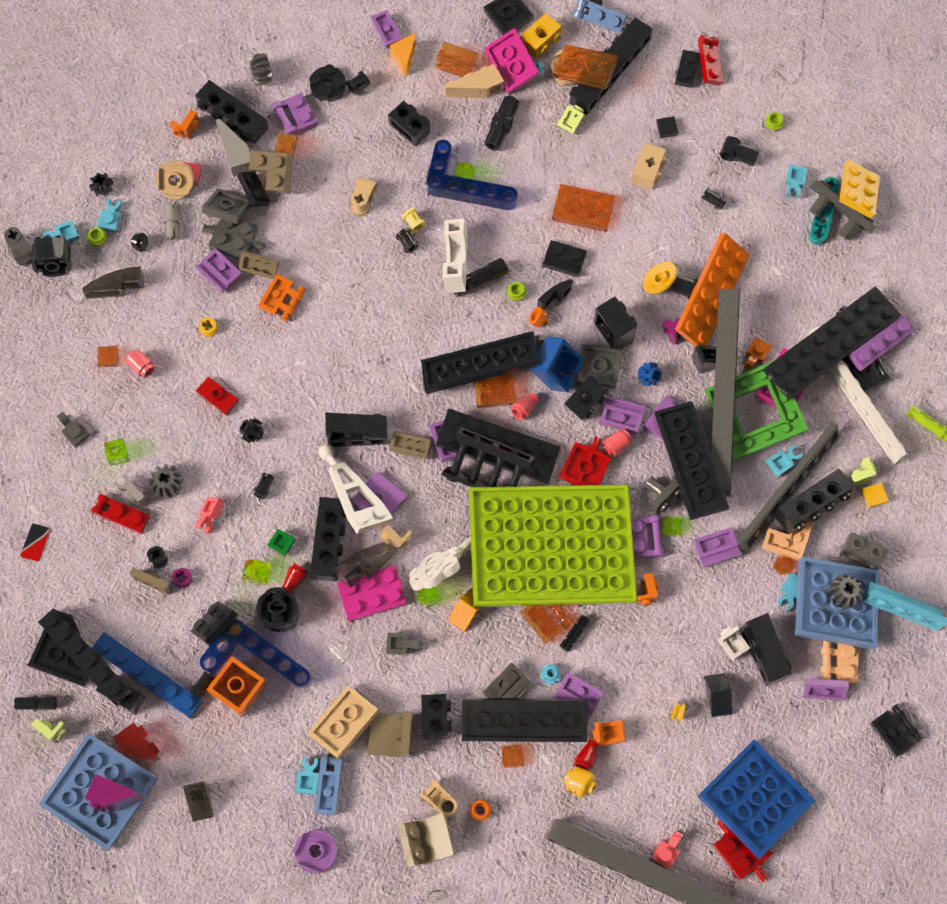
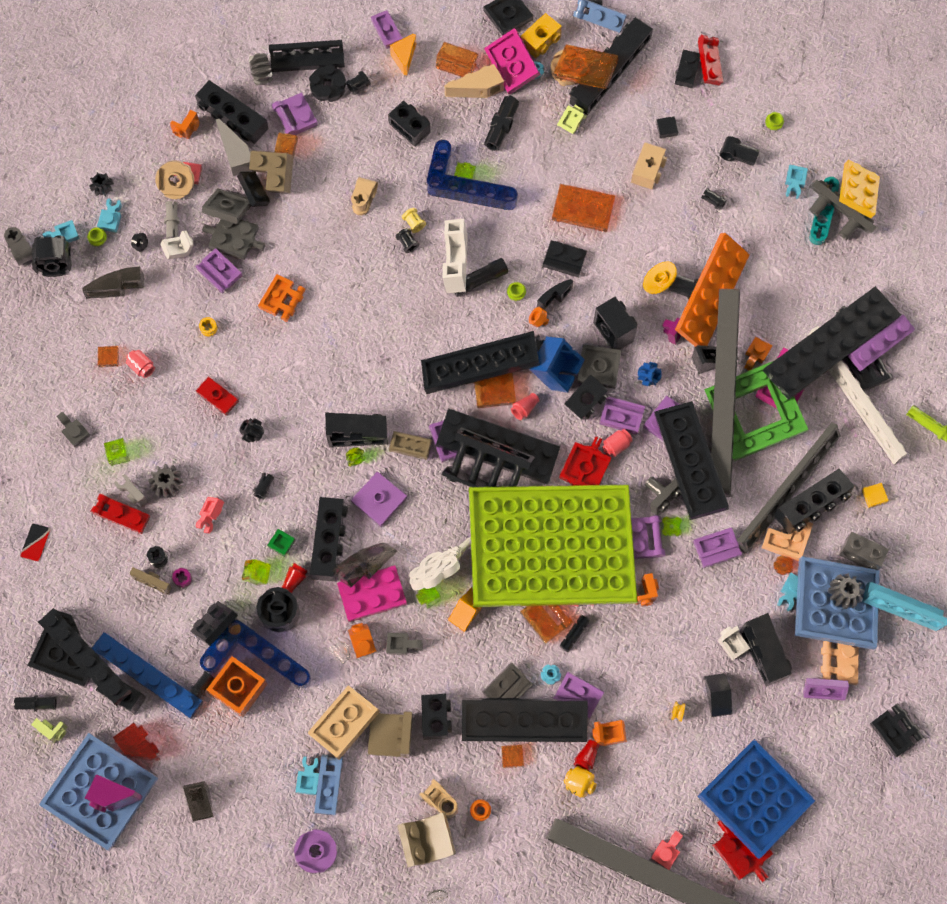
dark tan plate [238,250,280,279] -> none
white plate [319,444,393,534] -> none
tan bracket [378,524,413,548] -> none
medium azure plate [765,445,803,478] -> none
yellowish green bracket [849,457,876,487] -> none
none -> white bracket [161,231,193,260]
none -> black fence [269,40,345,72]
none -> clear neon green plate [346,447,366,467]
none -> orange bracket [348,623,376,658]

